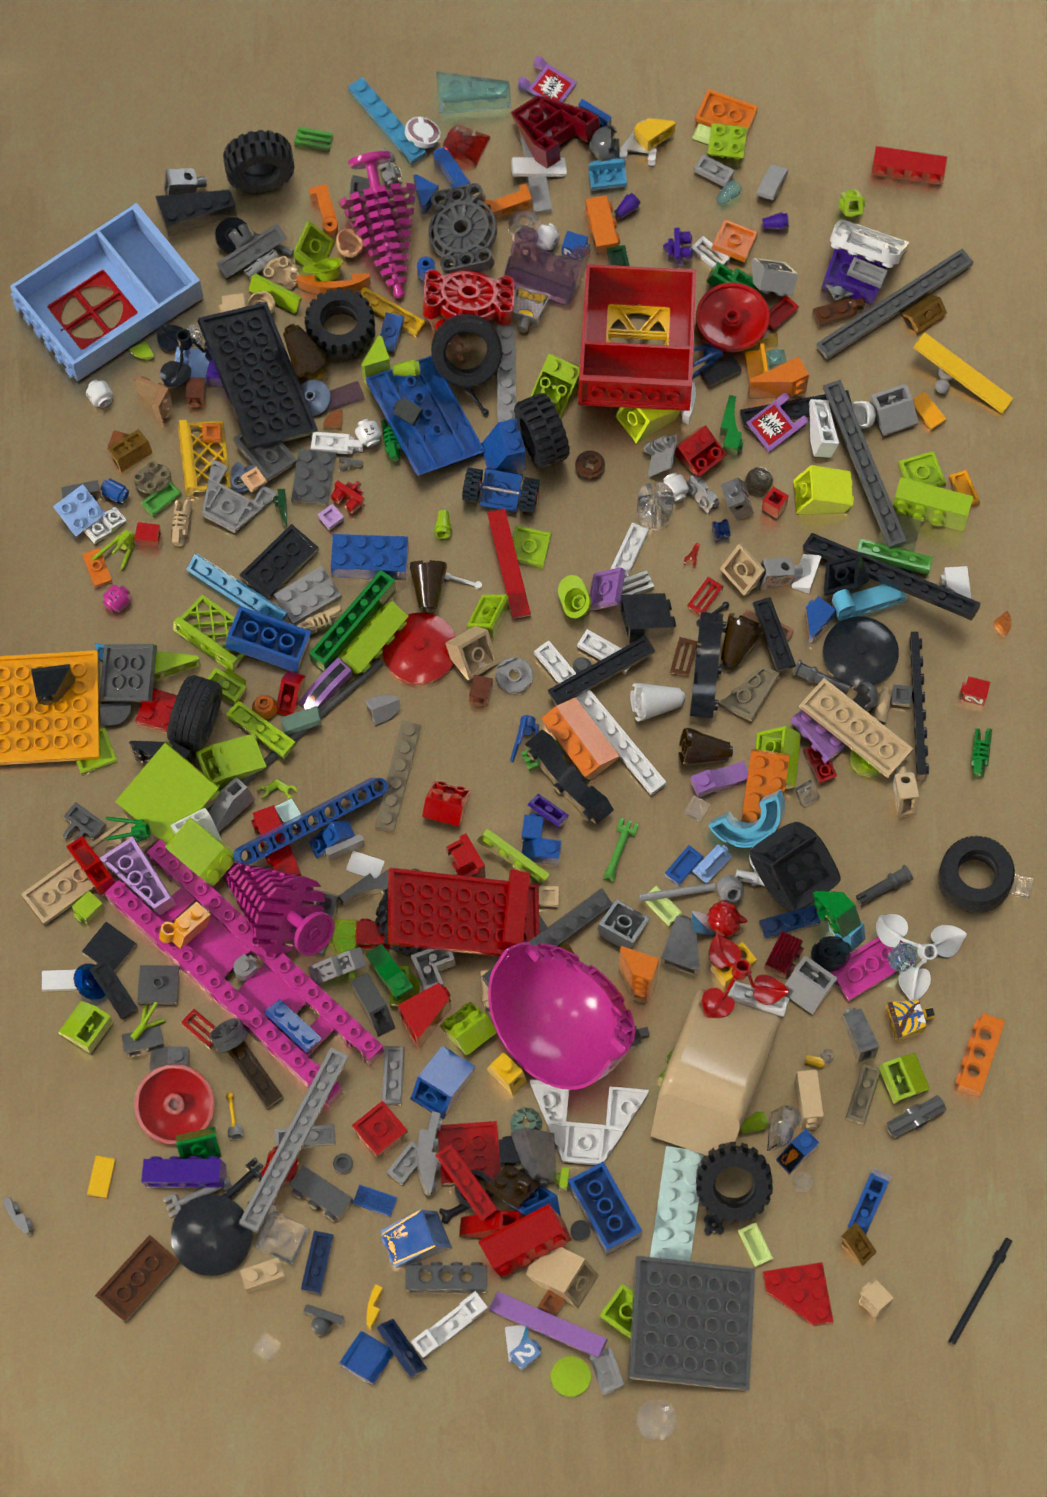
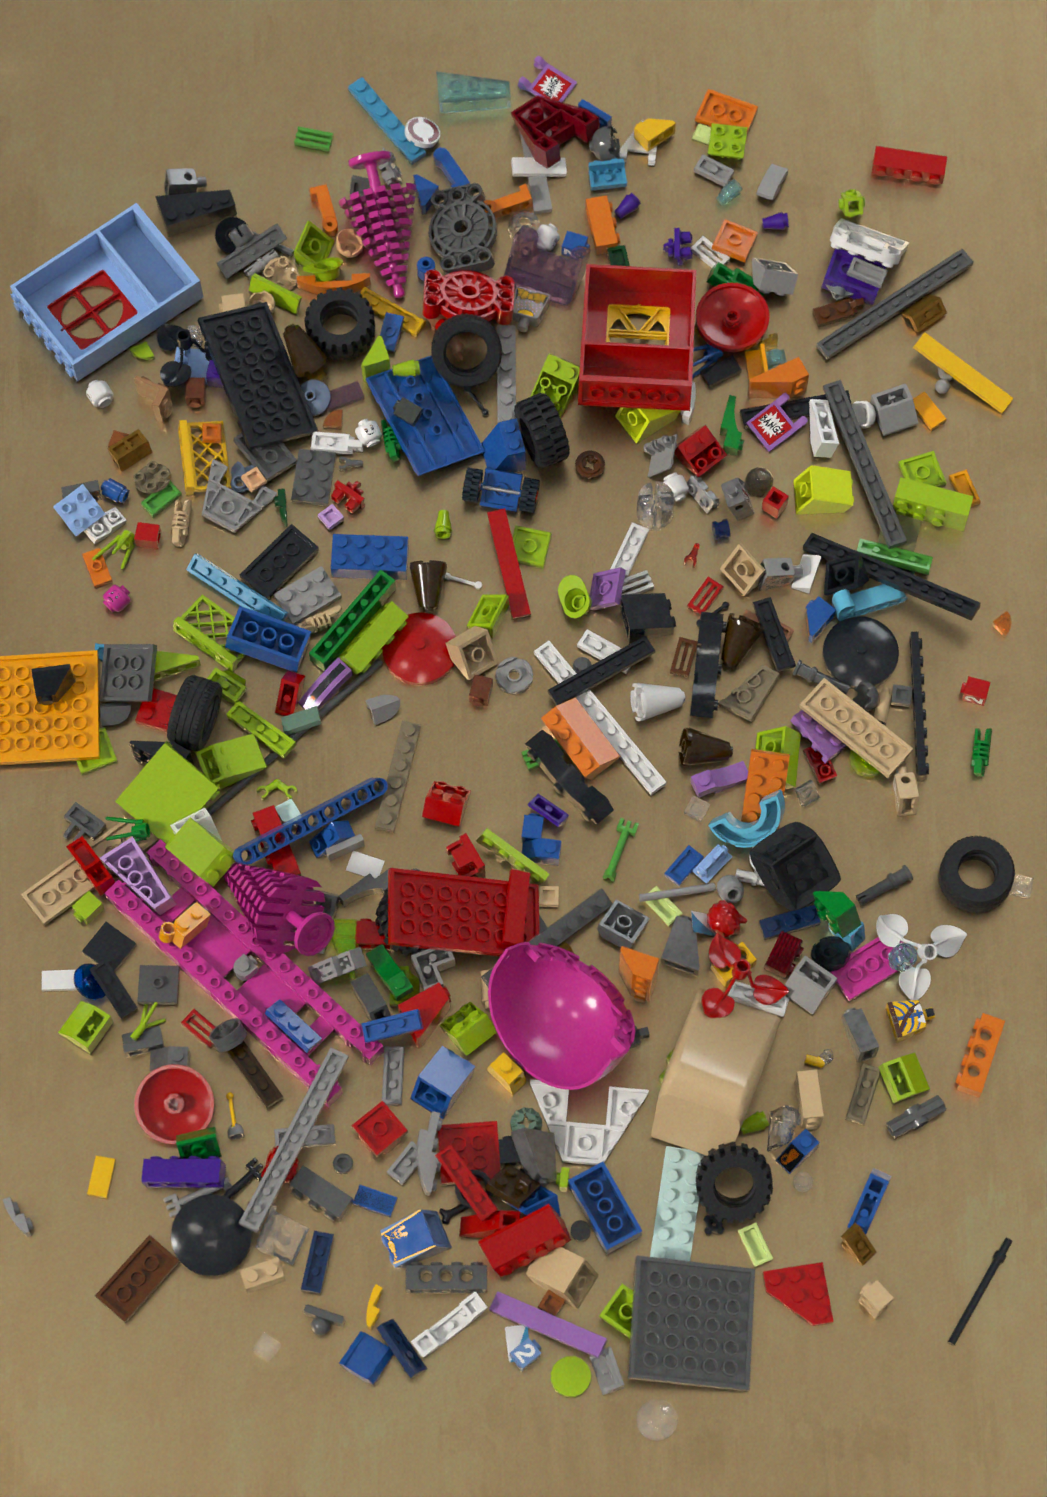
light grey slope [209,777,255,833] -> none
black tyre [223,130,295,194] -> none
orange cone [252,695,277,720] -> none
clear red slope [443,124,491,167] -> none
blue plant [510,715,539,762] -> none
red tile [769,295,799,330] -> none
white slope [940,566,971,598] -> none
none -> blue tile [361,1009,423,1043]

